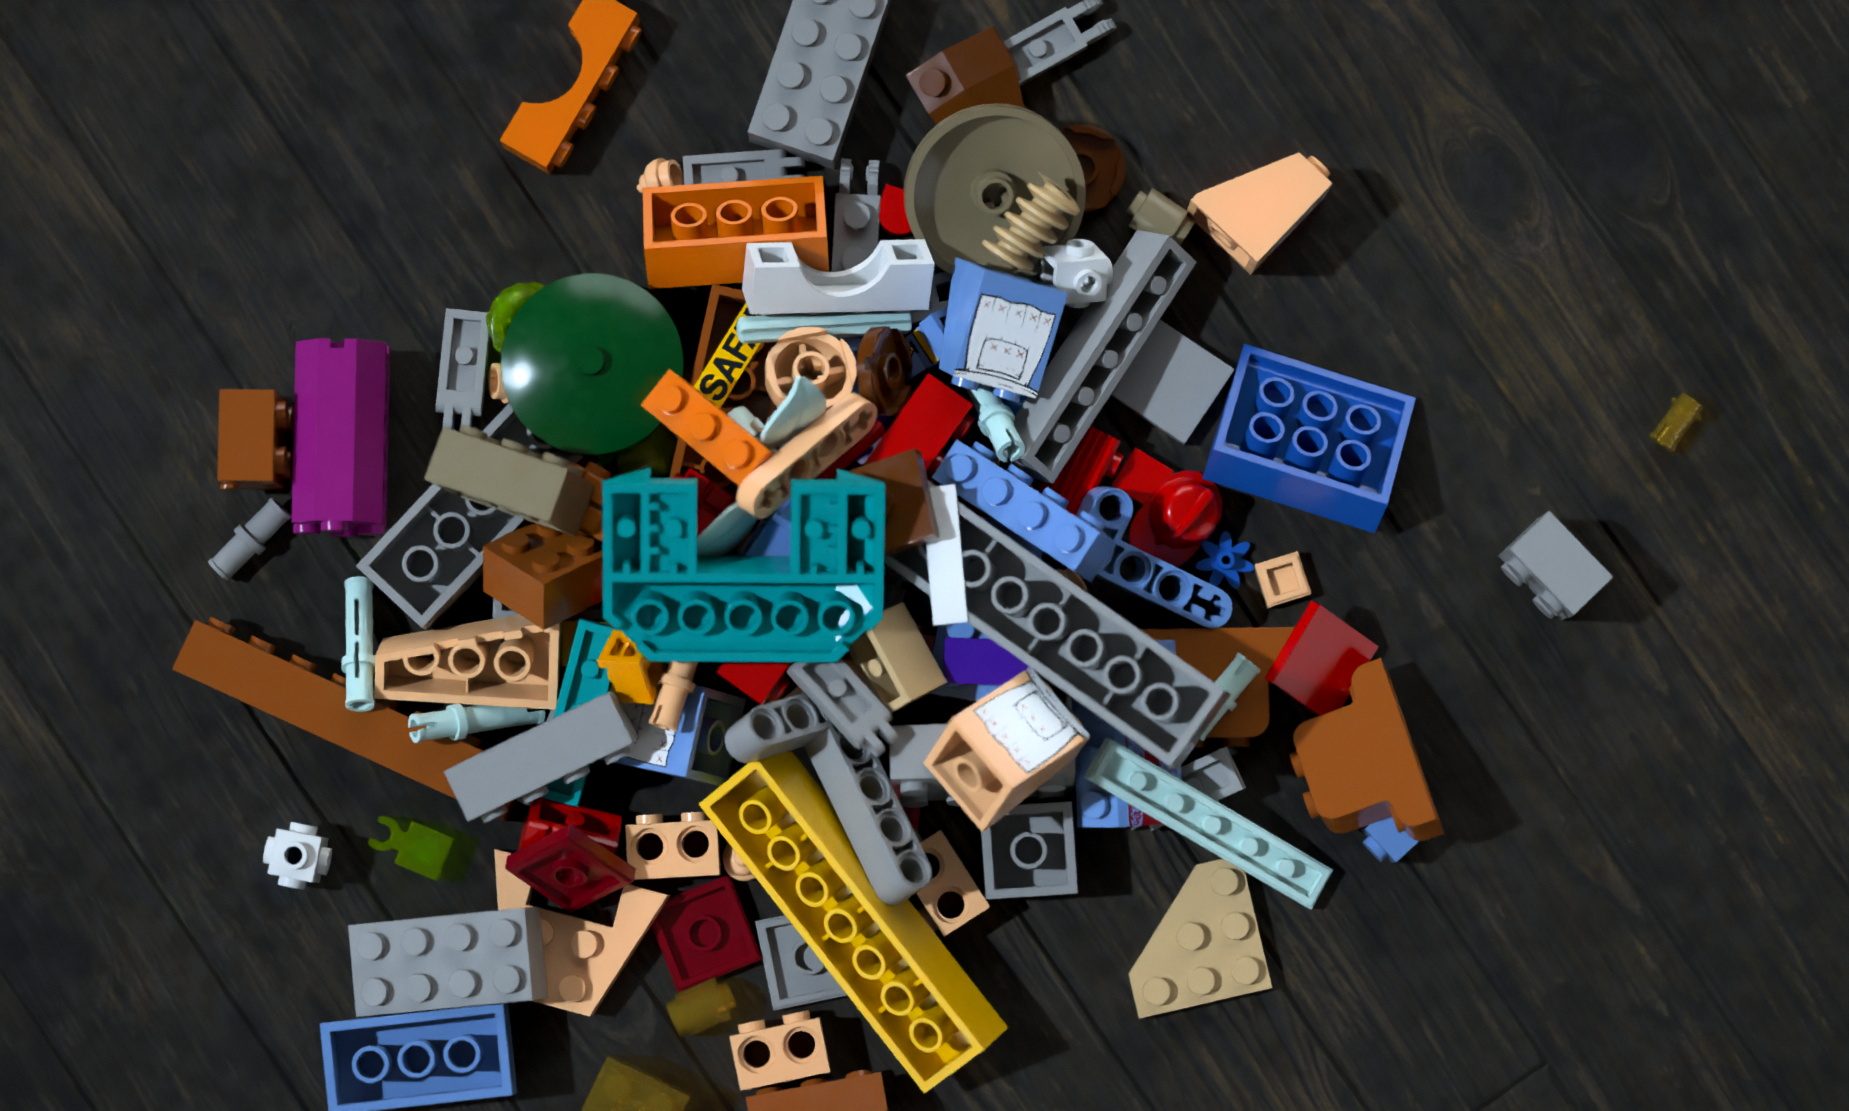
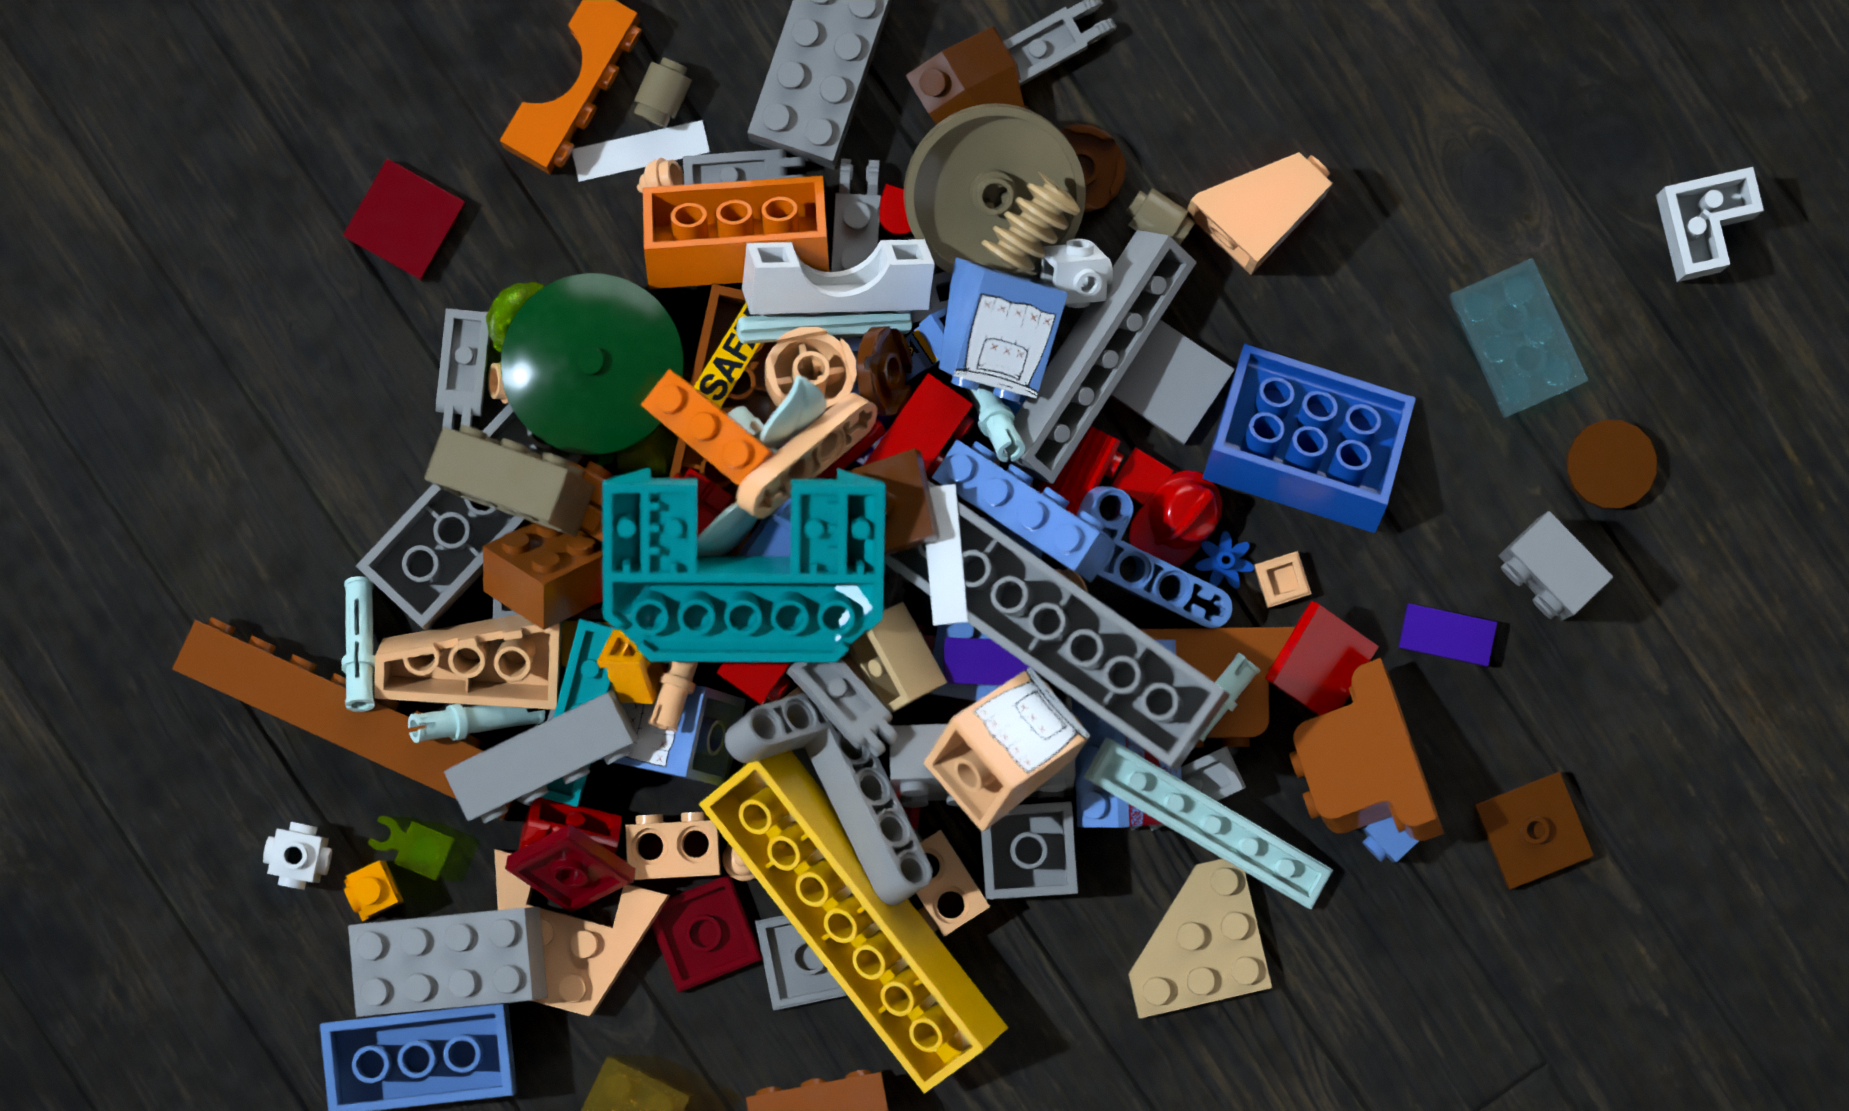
light grey pin [208,497,292,582] -> none
dark orange brick [218,389,294,490] -> none
magenta brick [291,338,390,538] -> none
clear yellow brick [666,977,737,1037] -> none
light nougat brick [729,1010,831,1091] -> none
clear yellow pin [1649,392,1704,452] -> none
none -> dark red tile [342,158,466,281]
none -> light orange brick [343,860,404,921]
none -> white sticker [572,120,710,182]
none -> dark tan brick [634,57,692,128]
none -> dark purple tile [1398,603,1497,667]
none -> clear light blue plate [1448,258,1589,419]
none -> reddish brown plate [1474,771,1594,890]
none -> reddish brown tile [1566,420,1657,509]
none -> white brick [1656,167,1764,282]

